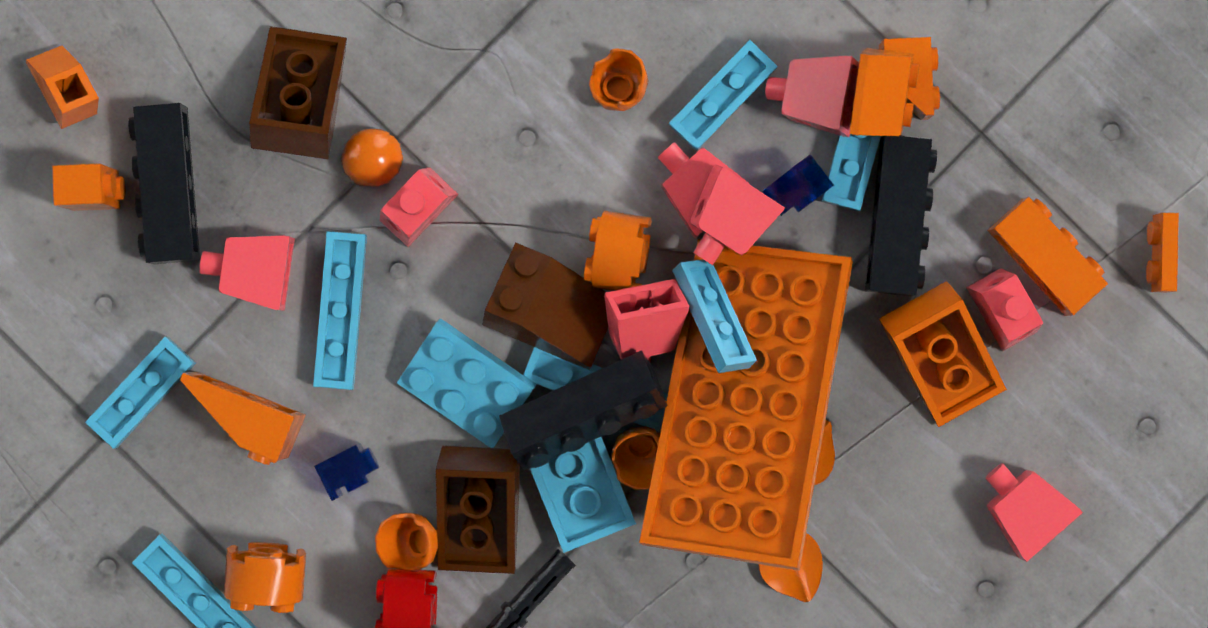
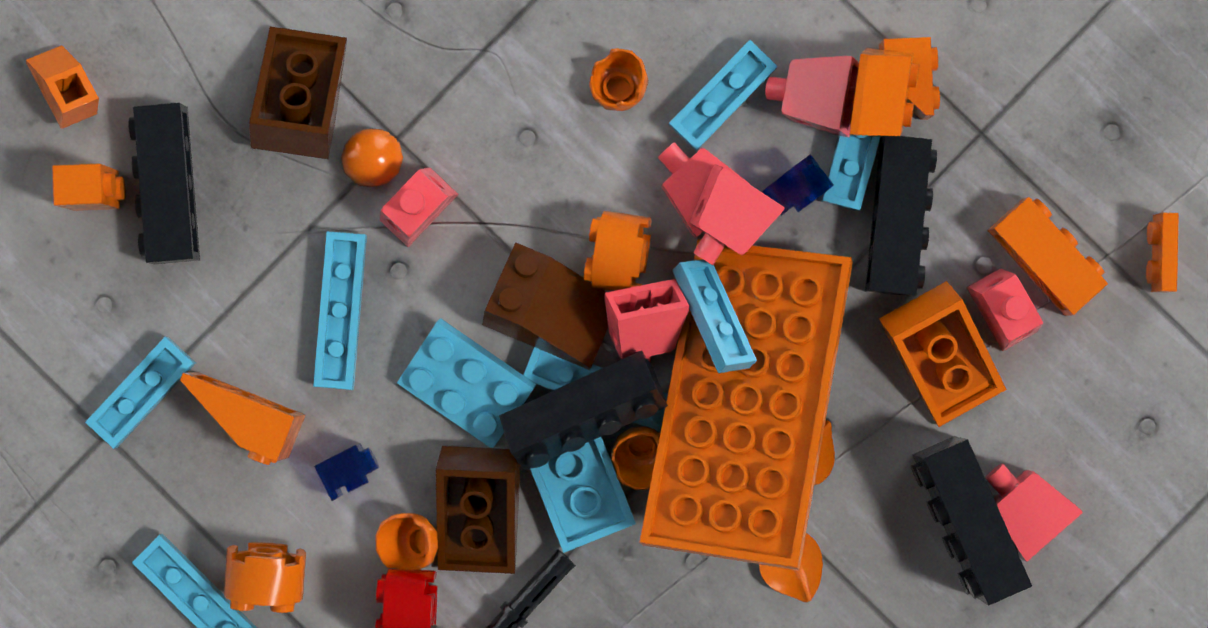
coral torso [200,236,295,311] -> none
none -> black brick [911,436,1032,606]

